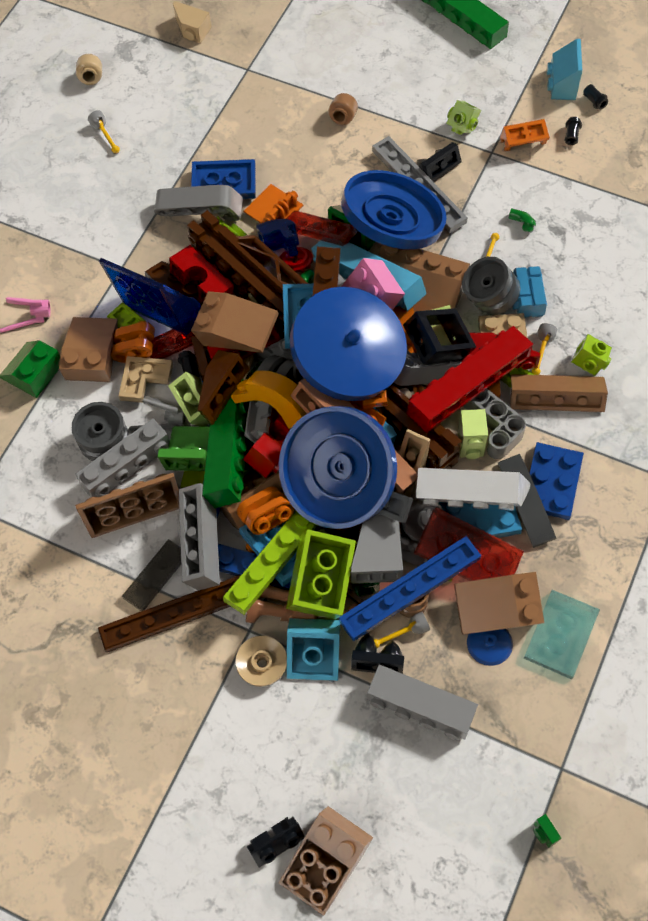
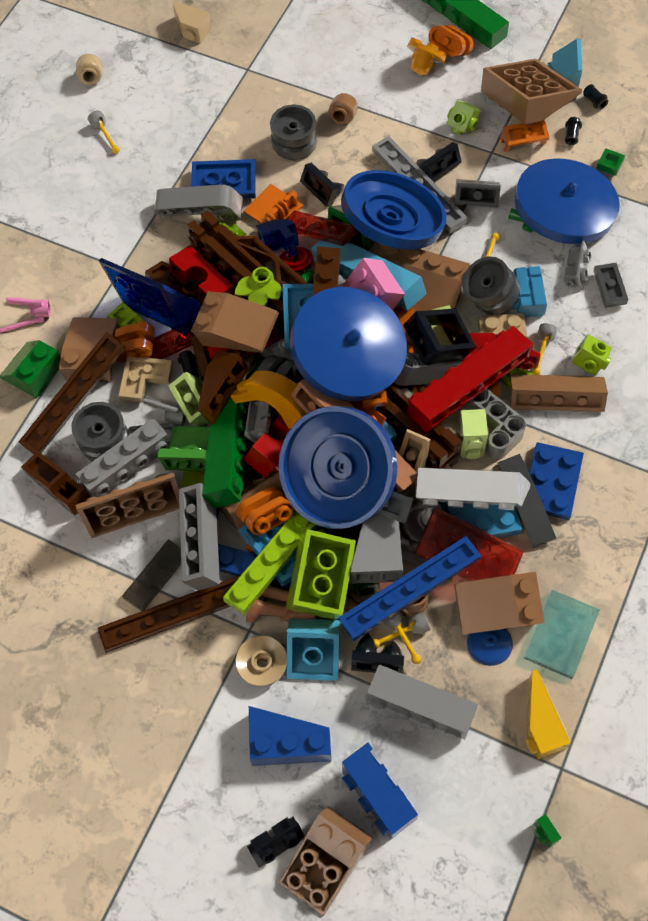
none -> reddish brown tile [18,332,126,455]
none -> reddish brown slope [21,451,91,516]
none -> lime plate [235,267,282,306]
none -> blue wedge [248,706,332,766]
none -> dark grey wheel [270,104,317,160]
none -> black tile [300,162,345,207]
none -> blue wedge [341,742,418,839]
none -> hinge [384,611,421,664]
none -> light orange plate [407,37,447,76]
none -> orange brick [428,25,474,57]
none -> dark grey brick [454,179,501,208]
none -> medium nougat slope [481,58,582,125]
none -> blue container [514,158,620,244]
none -> yellow slope [526,669,571,760]
none -> light grey hinge [564,241,592,290]
none -> dark grey plate [593,263,629,308]
none -> green plate [596,148,625,176]

